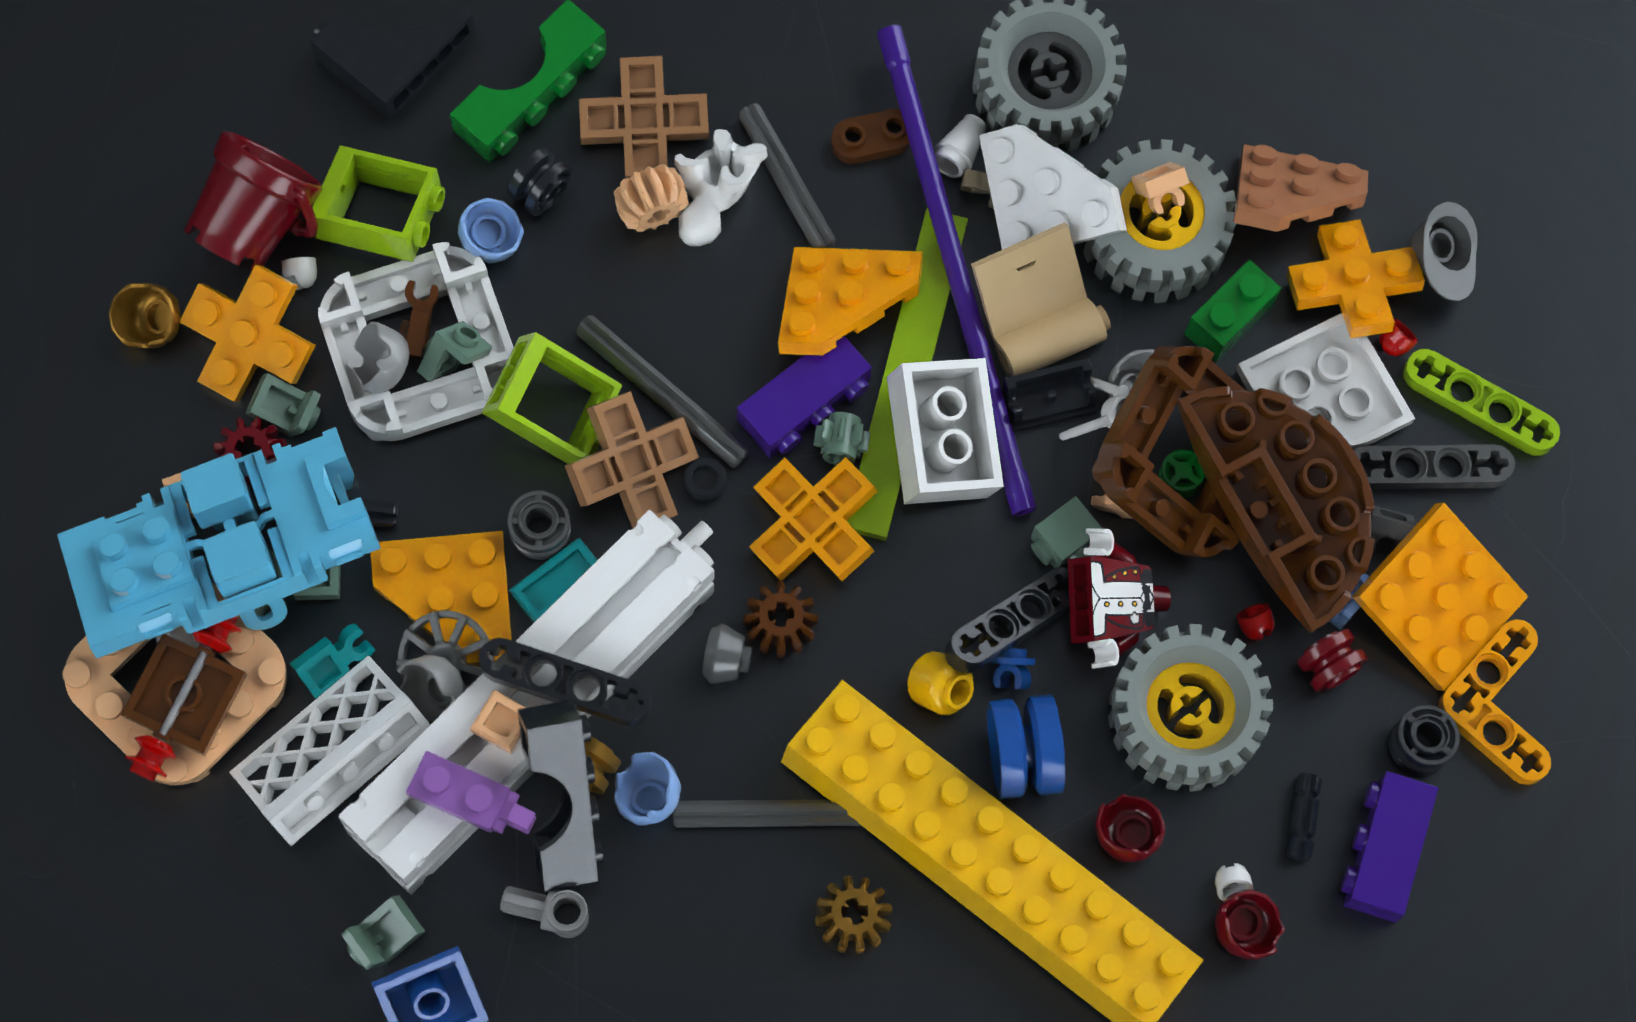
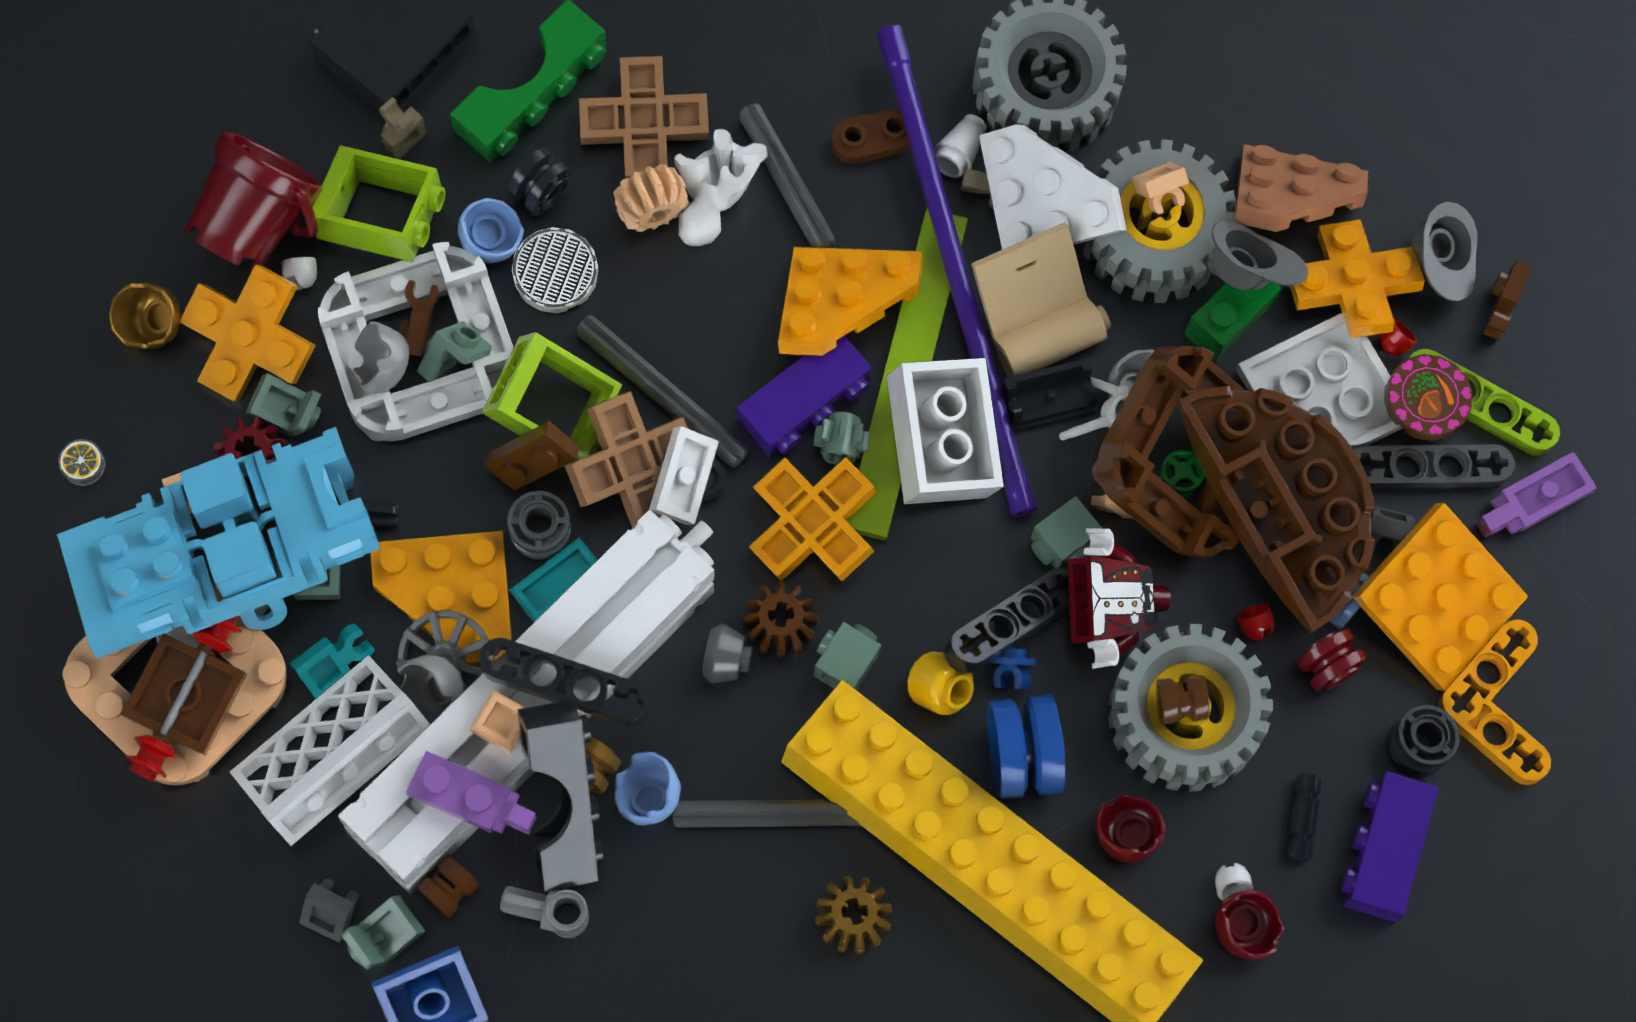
none -> clear tile [58,439,105,486]
none -> dark grey tile [299,878,359,943]
none -> dark tan plate [379,97,426,159]
none -> reddish brown wheel [415,854,480,919]
none -> reddish brown plate [484,421,580,491]
none -> tile [512,227,598,313]
none -> white plate [649,426,719,525]
none -> sand green brick [814,622,881,691]
none -> reddish brown wheel [1156,675,1209,724]
none -> dark grey piece [1207,220,1308,291]
none -> reddish brown tile [1384,354,1473,441]
none -> medium lavender hinge [1476,452,1597,538]
none -> reddish brown plate [1483,259,1532,341]

